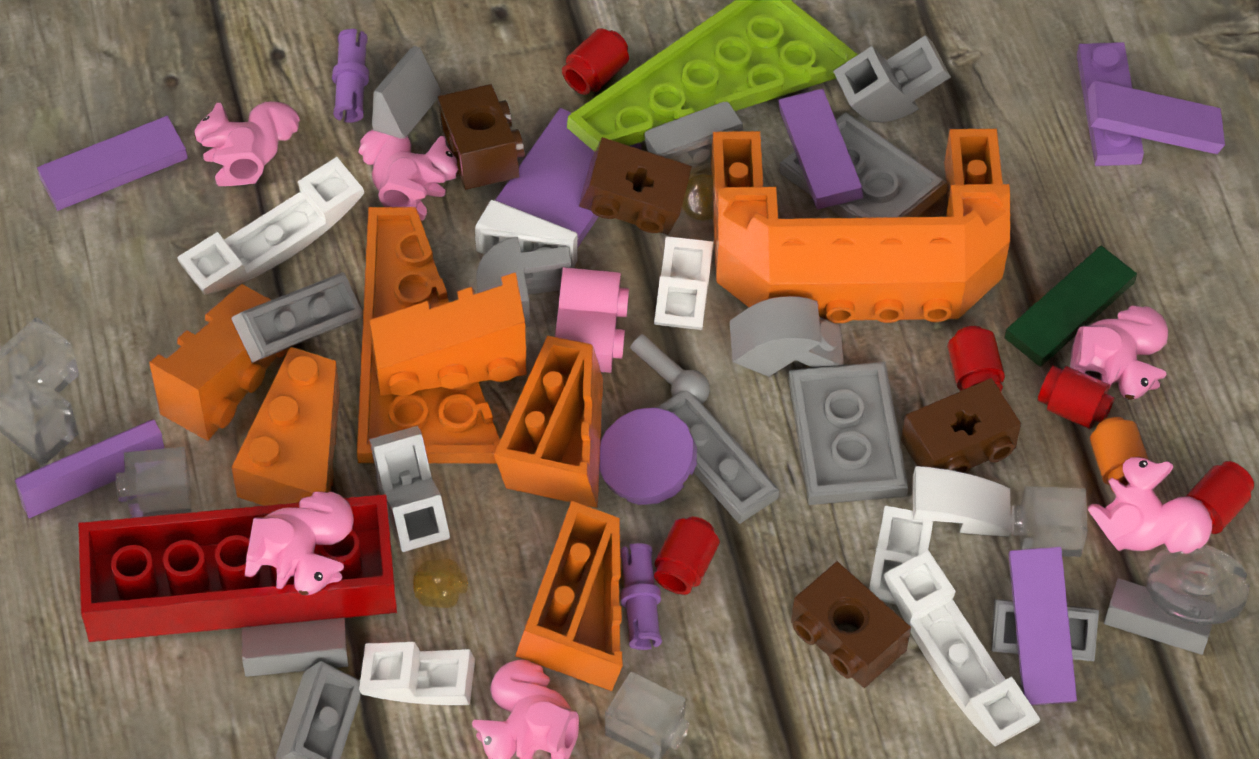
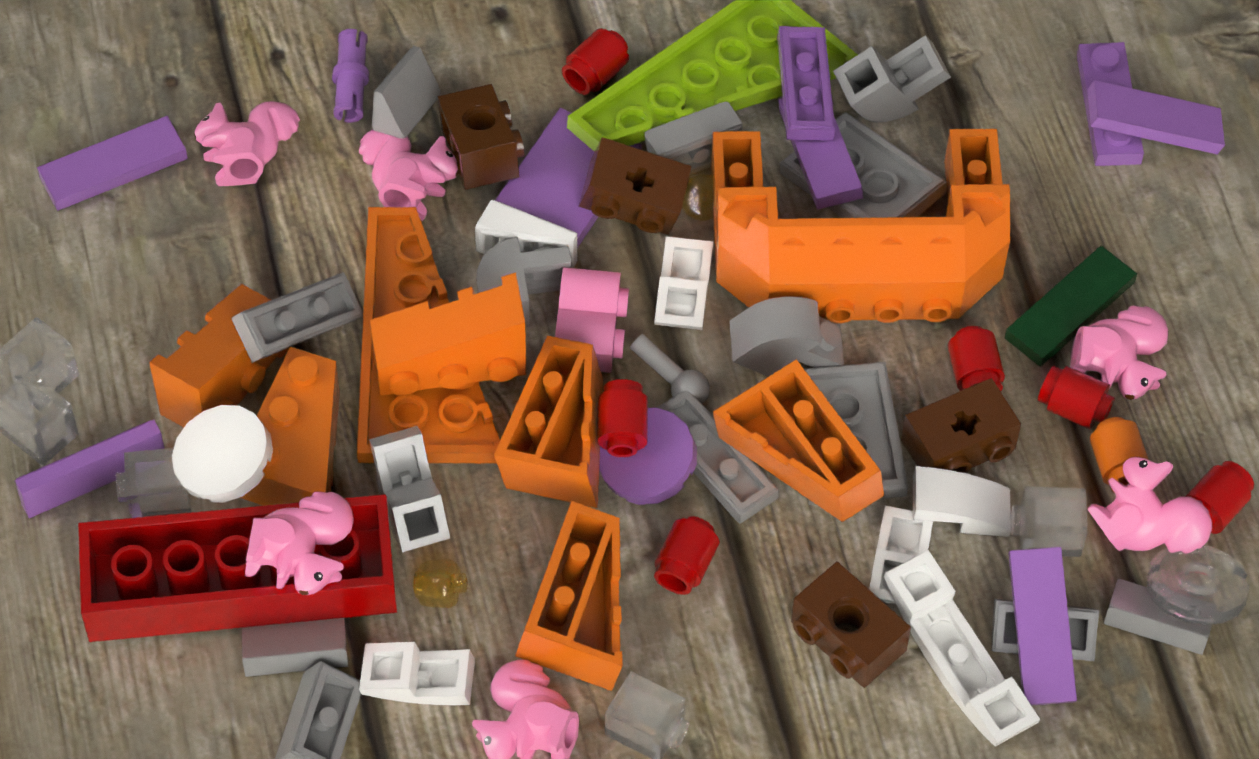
white slope [177,157,364,295] -> none
medium lavender pin [620,543,662,650] -> none
none -> white tile [172,405,273,503]
none -> red brick [597,379,648,457]
none -> orange wedge [713,359,884,522]
none -> medium lavender tile [777,26,835,141]

